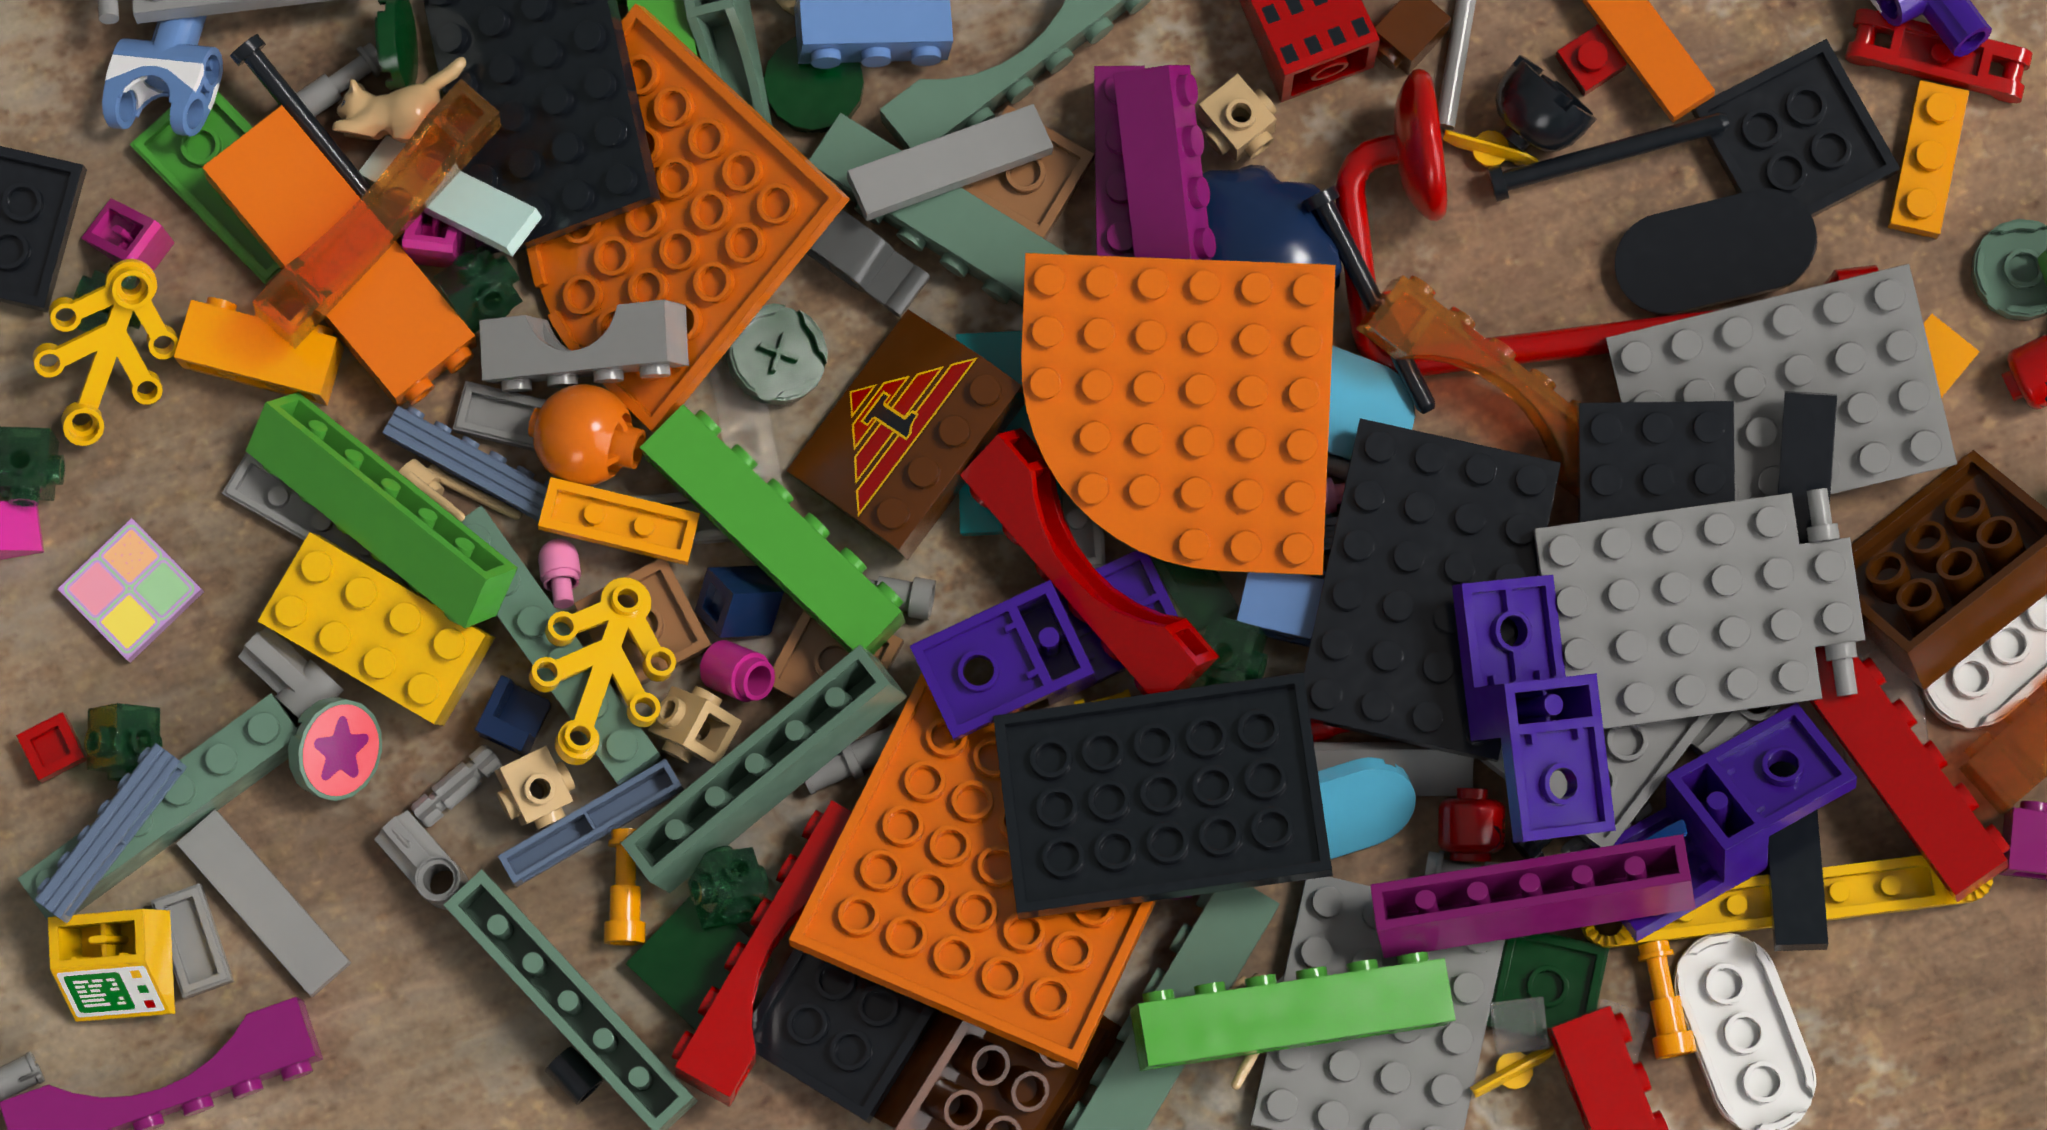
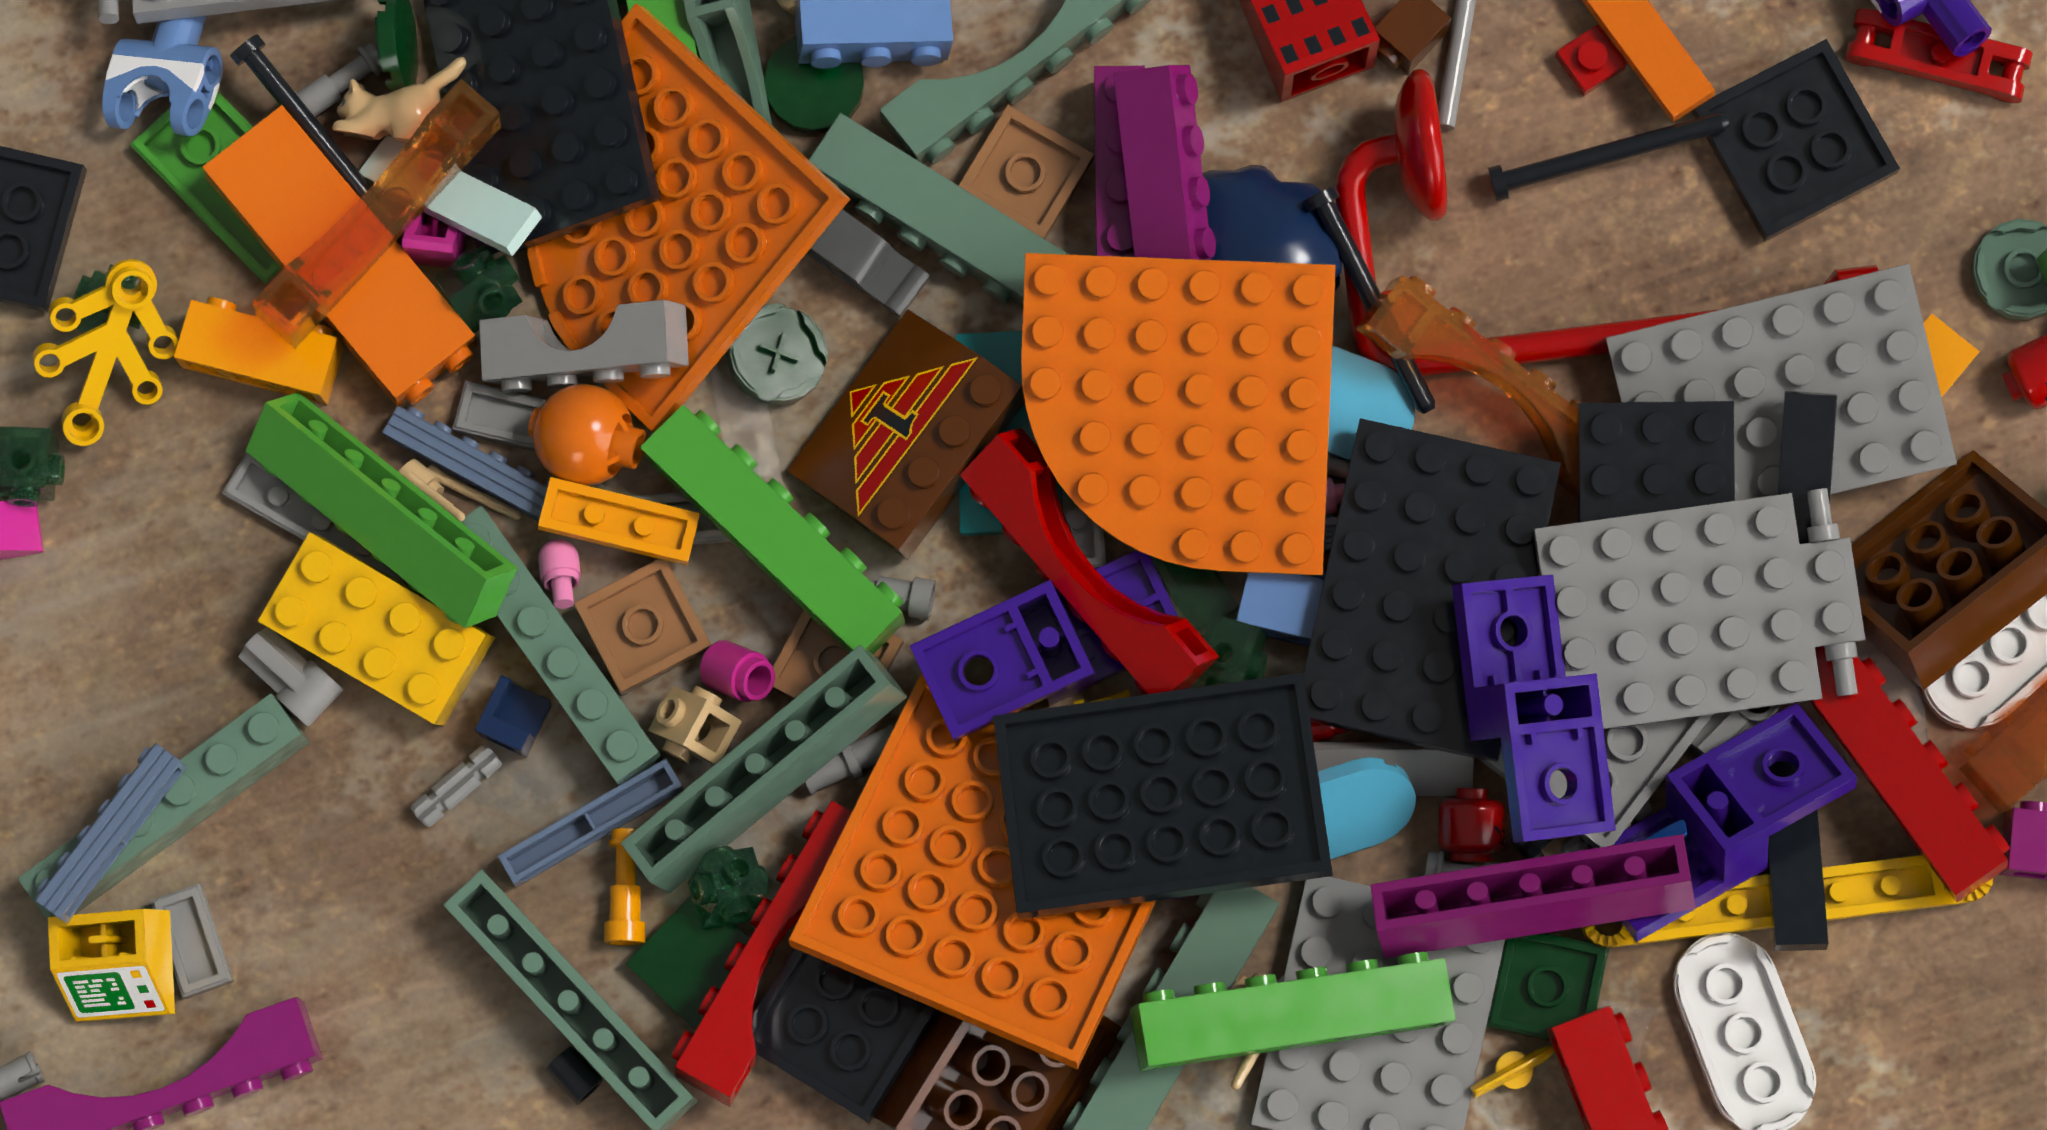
red plate [16,712,88,783] -> none
tile [58,518,204,663] -> none
dark pink slope [81,198,175,271] -> none
clear green brick [84,703,163,782] -> none
light grey tile [176,809,351,997] -> none
tile [288,696,382,801] -> none
light grey piece [374,810,468,909] -> none
tan brick [494,746,575,830] -> none
yellow plant [529,577,676,765] -> none
dark blue panel [694,566,784,638] -> none
light grey tile [846,104,1054,221] -> none
tan brick [1198,74,1277,162] -> none
yellow piece [1443,129,1539,167] -> none
clear tile [1489,996,1550,1055] -> none
black cylinder [1495,55,1597,152] -> none
black tile [1615,189,1818,316] -> none
light orange piece [1637,940,1697,1060] -> none
light orange plate [1887,80,1969,239] -> none

